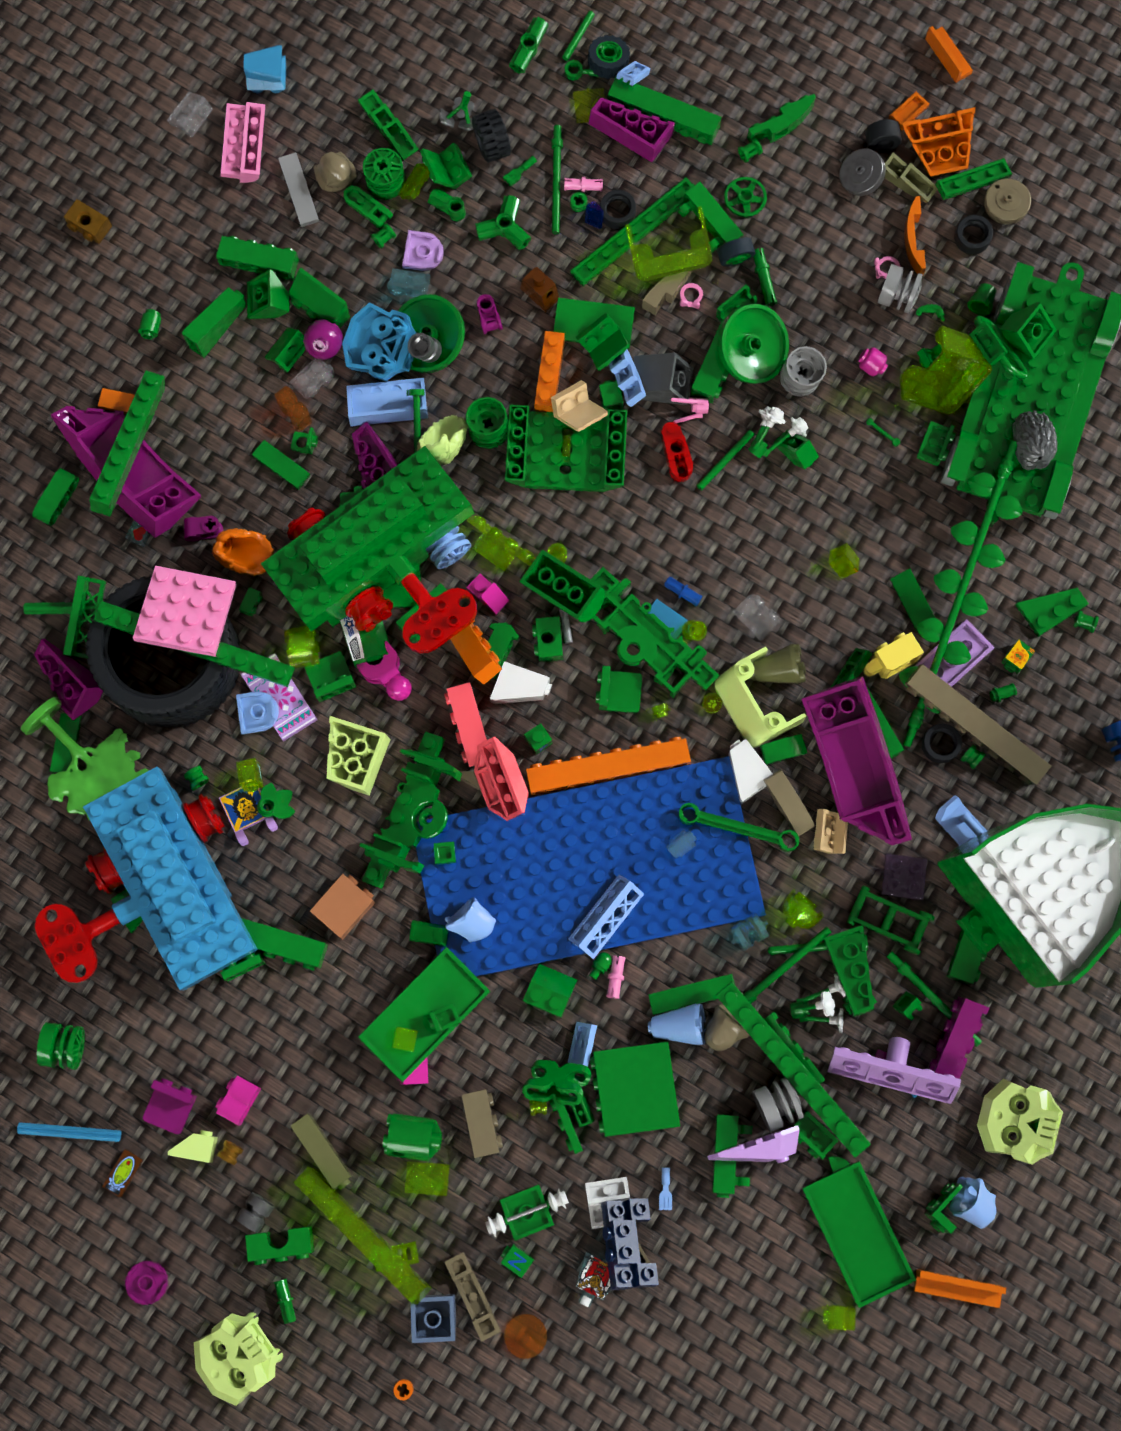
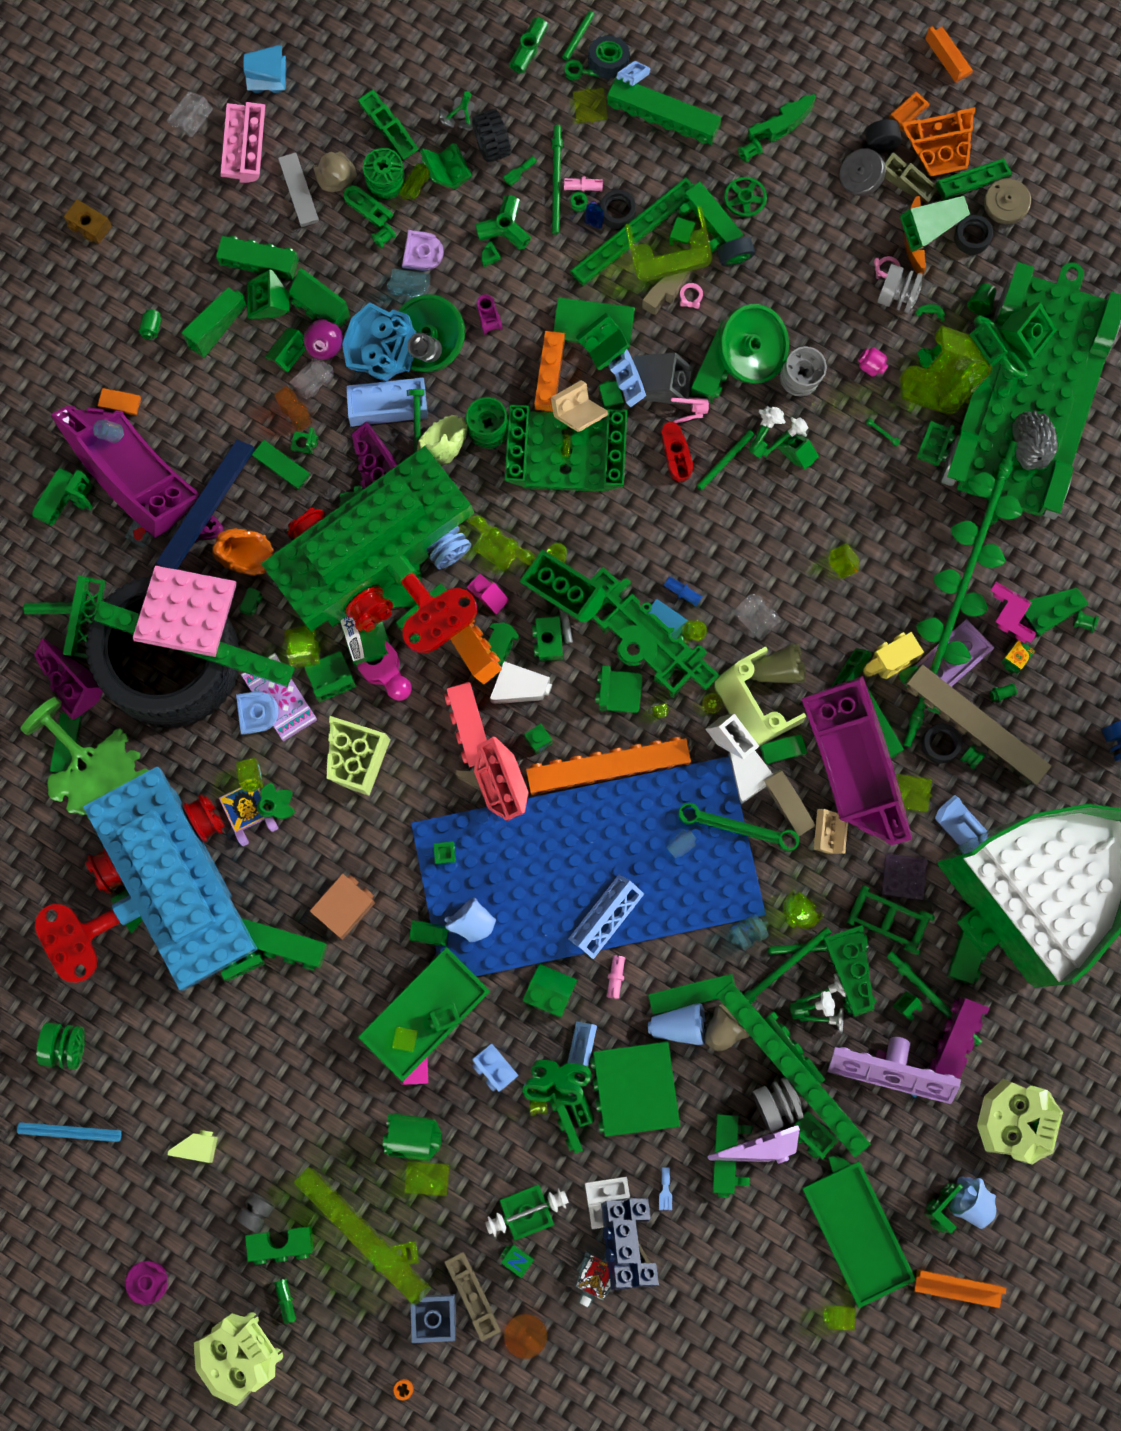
green brick [90,370,165,517] -> none
tile [102,1149,144,1197] -> none
magenta bracket [143,1078,197,1134] -> none
green wheel [183,766,210,790] -> none
dark pink brick [216,1076,261,1126] -> none
pearl gold wheel [217,1140,244,1165] -> none
olive brick [291,1113,353,1190] -> none
green piece [359,732,462,889] -> none
green piece [428,188,466,221] -> none
dark tan brick [462,1089,503,1158] -> none
reddish brown torso [520,267,559,312] -> none
magenta wedge [589,98,675,162] -> none
green cylinder [589,952,612,980] -> none
green hinge [716,285,757,322] -> none
green pin [753,248,778,307] -> none
green slope [890,568,935,632] -> none
none -> green bracket [65,470,93,510]
none -> clear light blue brick [93,419,124,443]
none -> dark blue tile [156,440,255,570]
none -> light blue bracket [472,1043,519,1092]
none -> green tile [481,241,501,268]
none -> green panel [669,217,695,246]
none -> white slope [706,714,759,759]
none -> clear neon green piece [896,774,932,812]
none -> slope [899,196,970,252]
none -> dark pink bracket [991,581,1036,643]

